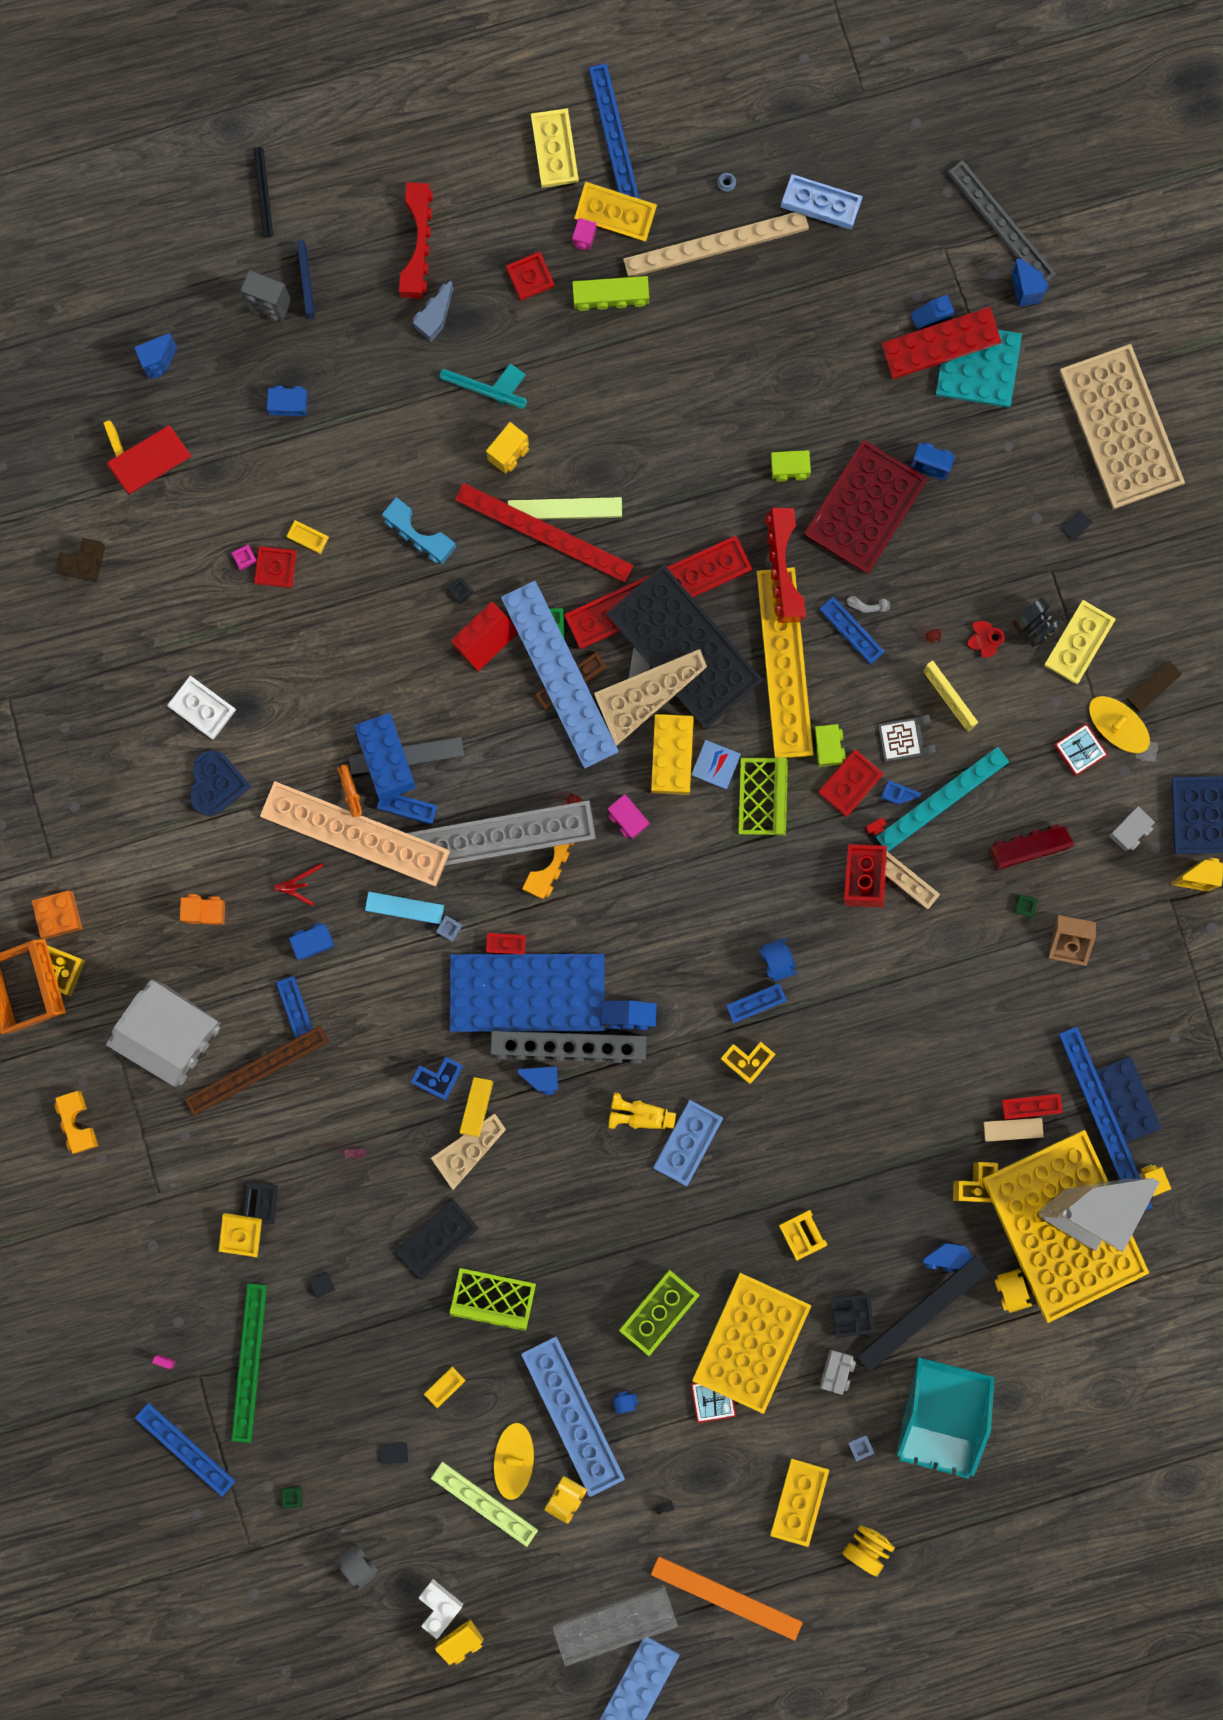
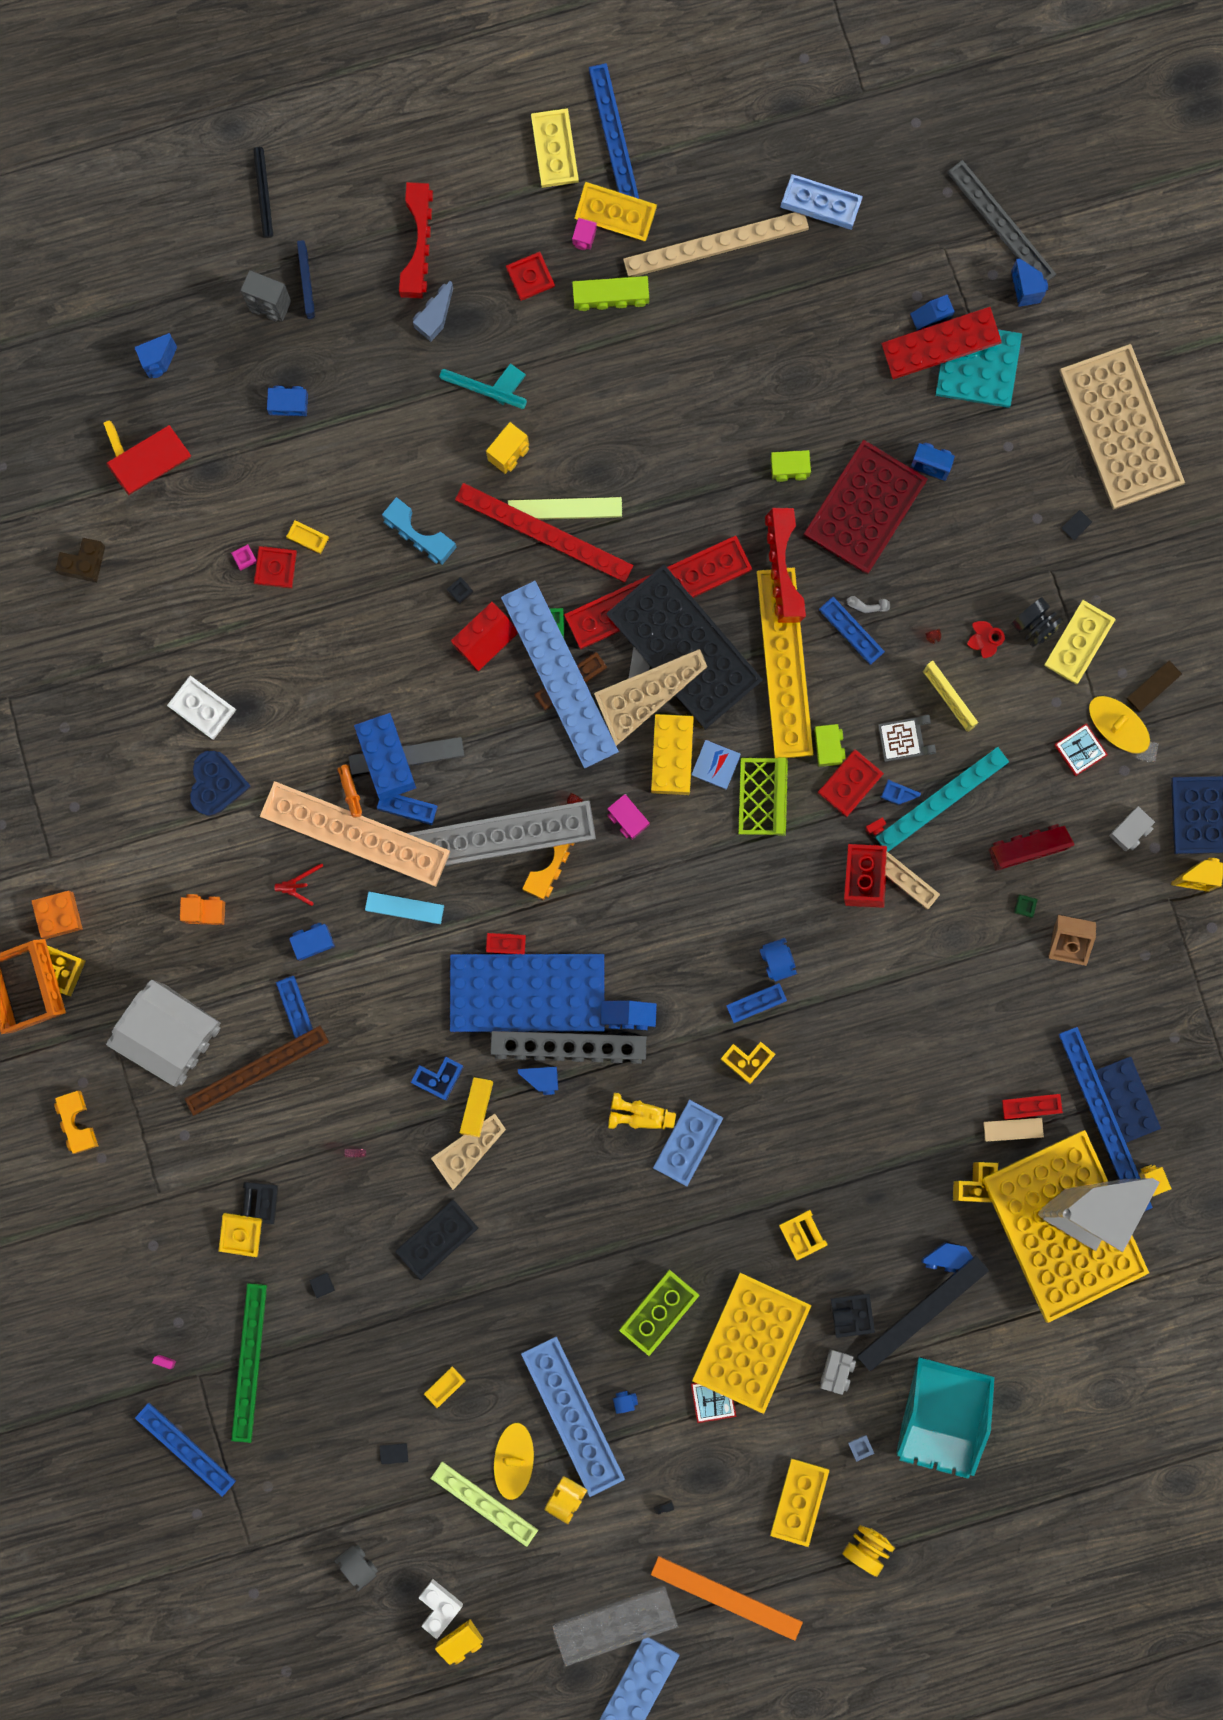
dark green tile [281,1486,303,1509] -> none
sand blue plate [436,916,463,942] -> none
lime fence [450,1268,536,1331] -> none
sand blue plate [717,173,736,192] -> none
yellow brick [995,1268,1032,1313] -> none

